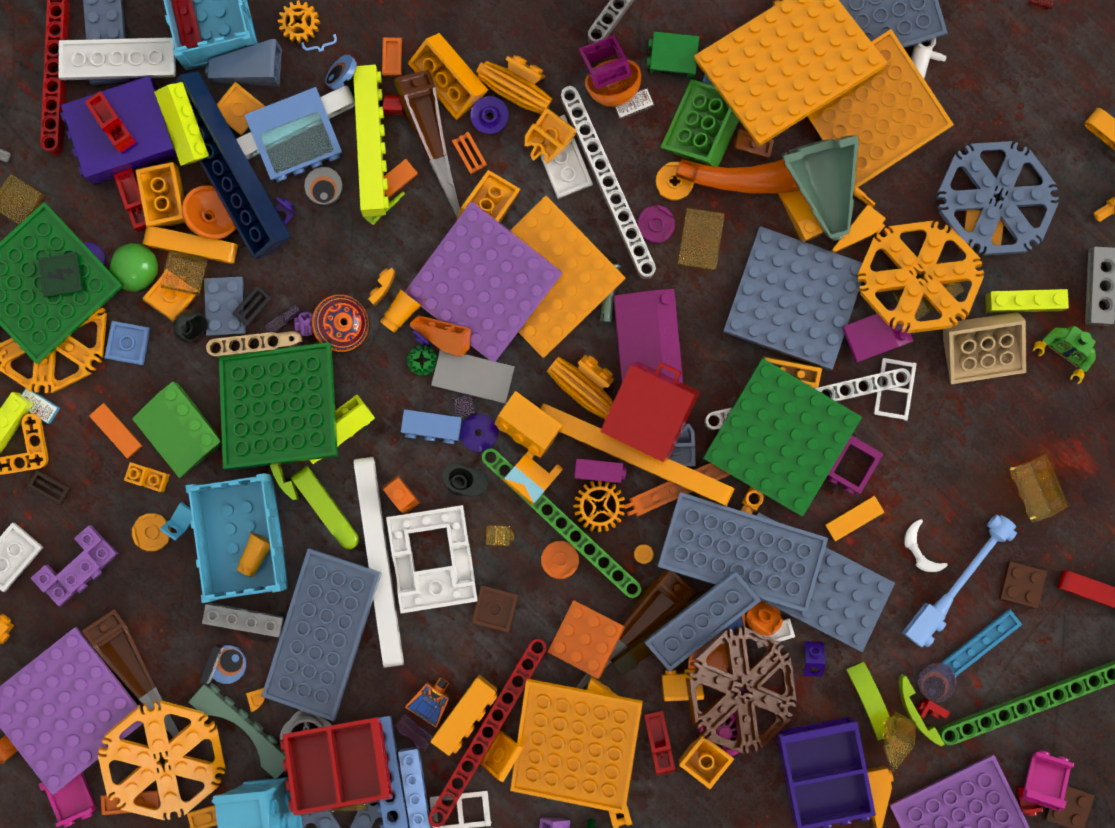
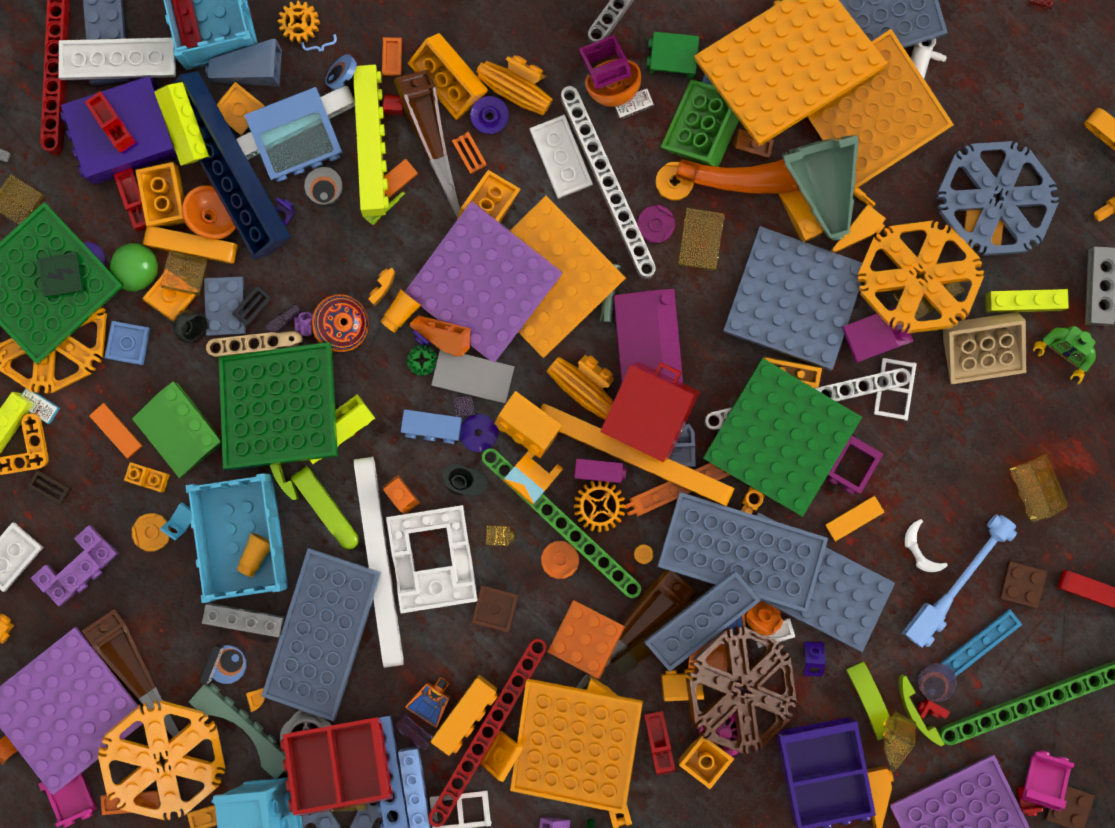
light orange plate [524,108,577,164] -> none

